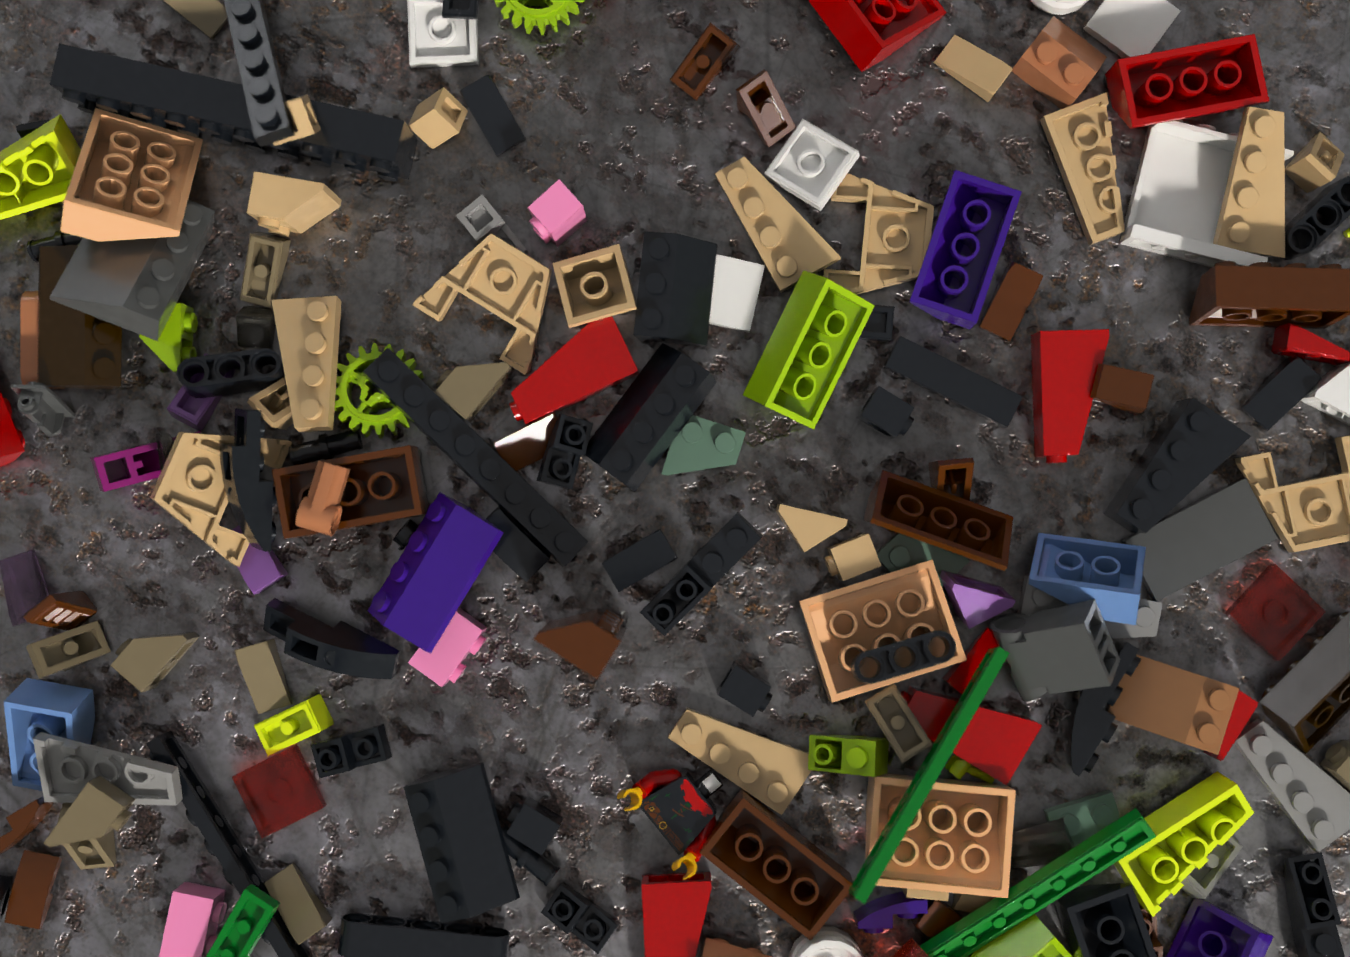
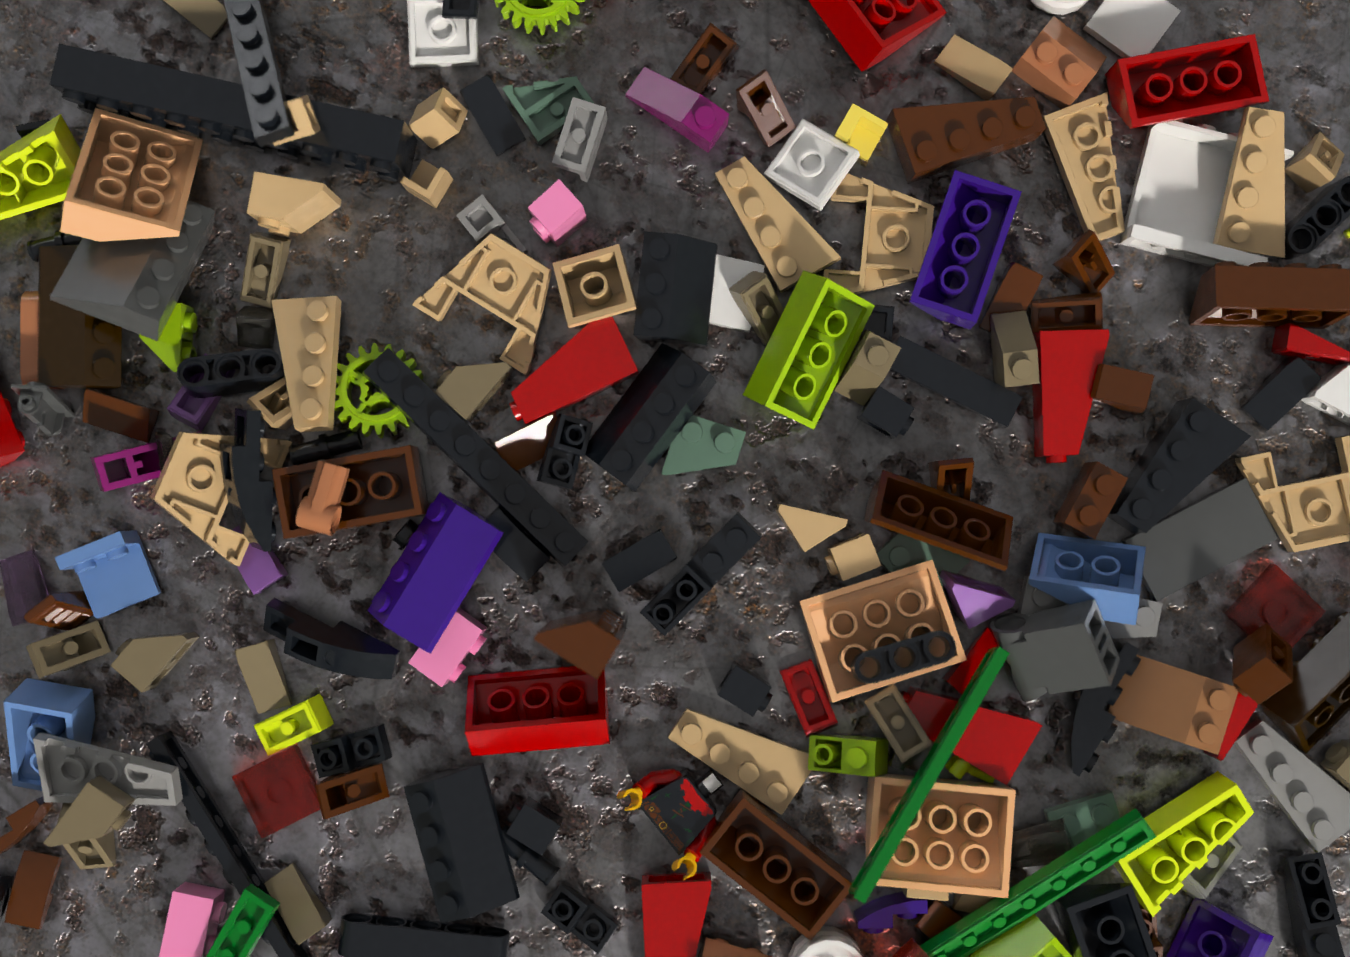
none -> medium blue bracket [55,530,161,619]
none -> reddish brown slope [82,388,159,443]
none -> reddish brown slope [315,763,390,820]
none -> tan panel [400,159,453,208]
none -> red slope [465,666,610,756]
none -> sand green wing [502,76,595,146]
none -> light grey panel [552,97,608,182]
none -> magenta slope [625,67,729,153]
none -> dark tan slope [729,271,784,348]
none -> red slope [780,659,838,738]
none -> light yellow panel [834,104,888,161]
none -> dark tan slope [834,329,901,406]
none -> reddish brown wedge [886,96,1046,184]
none -> dark tan slope [990,310,1040,388]
none -> reddish brown slope [1031,292,1103,334]
none -> reddish brown slope [1052,229,1115,293]
none -> reddish brown brick [1053,461,1128,539]
none -> reddish brown brick [1232,623,1293,705]

